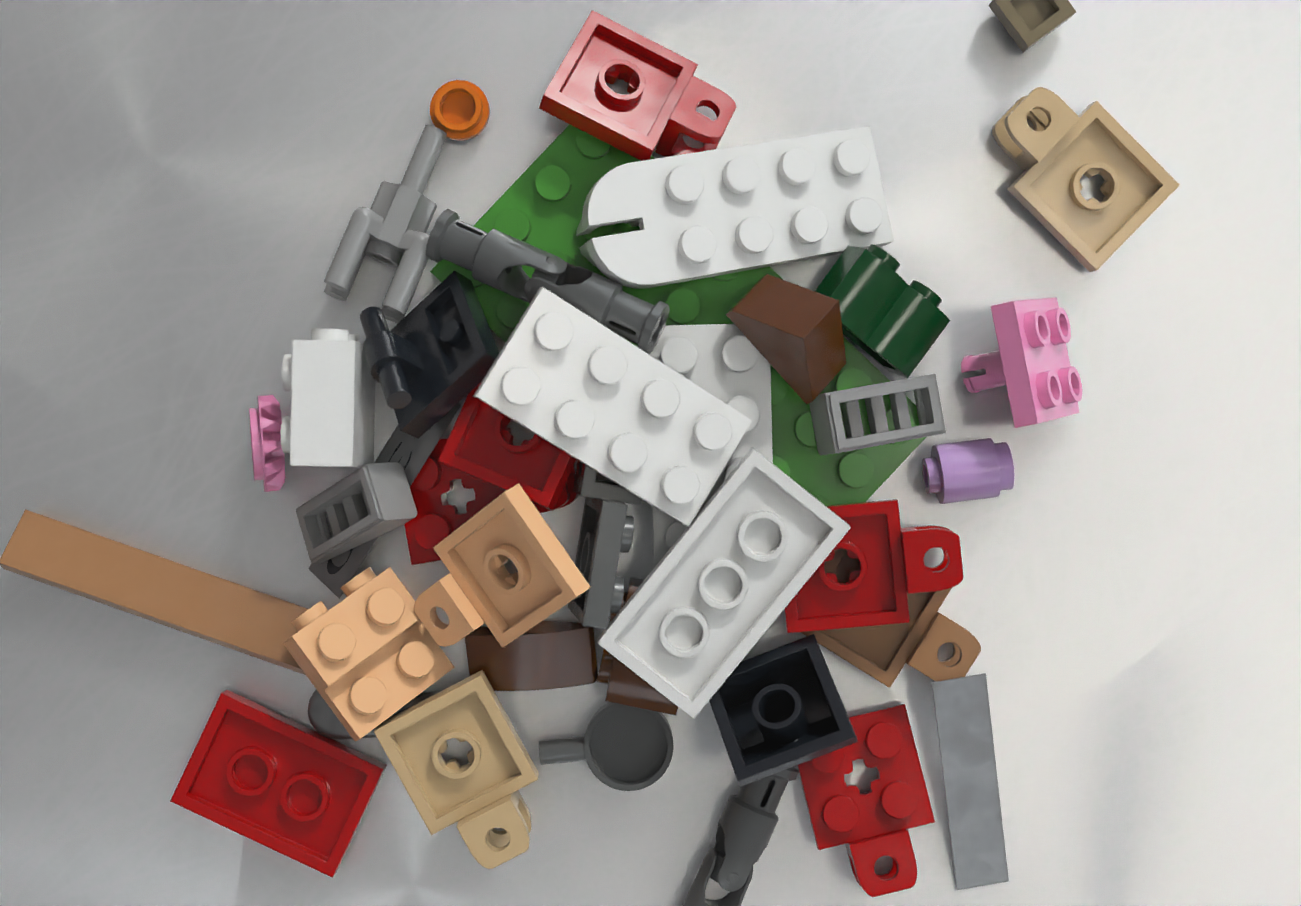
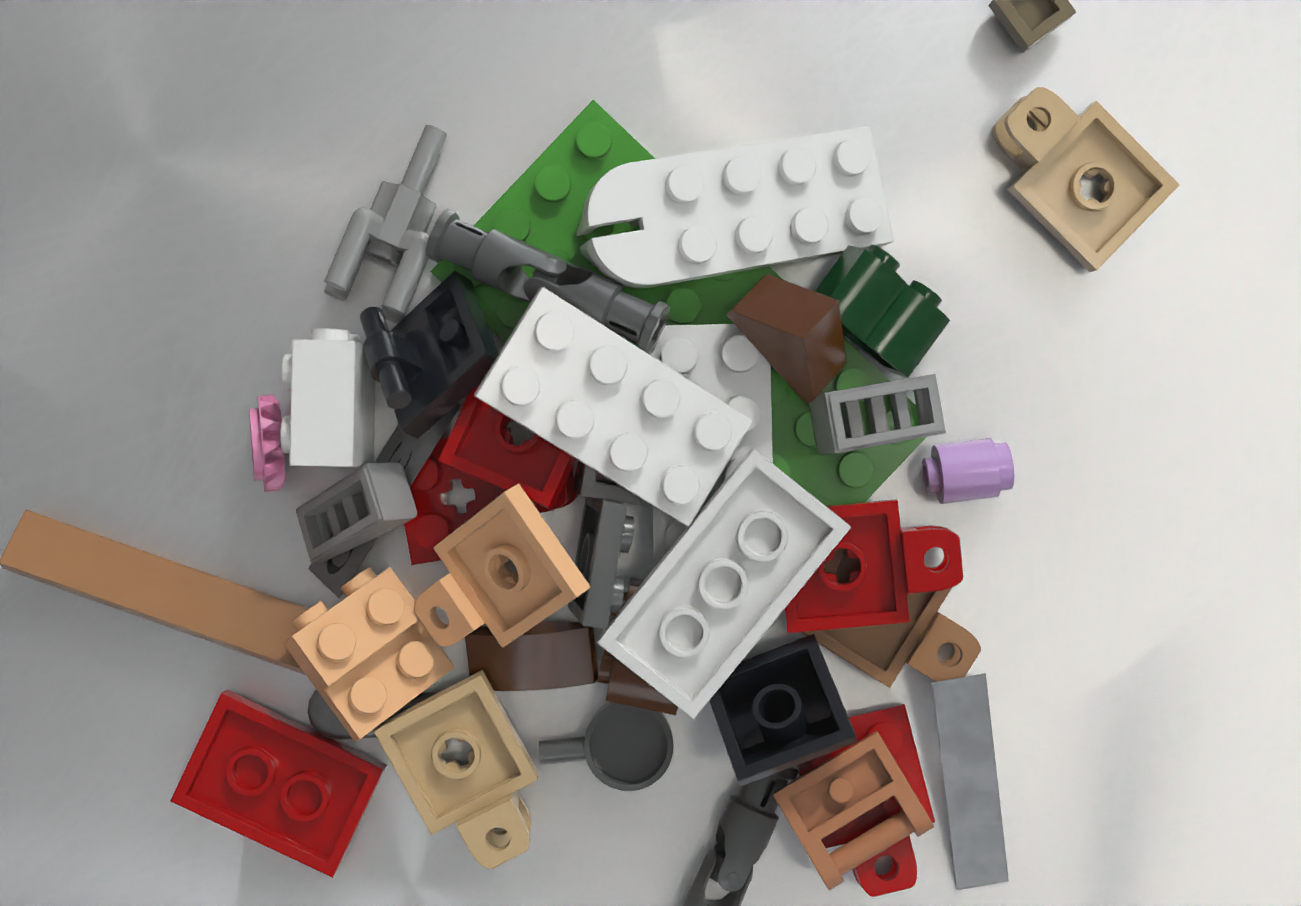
orange plate [430,80,490,141] -> none
plate [539,10,736,161] -> none
bright pink plate [961,297,1082,428] -> none
none -> nougat plate [772,731,934,891]

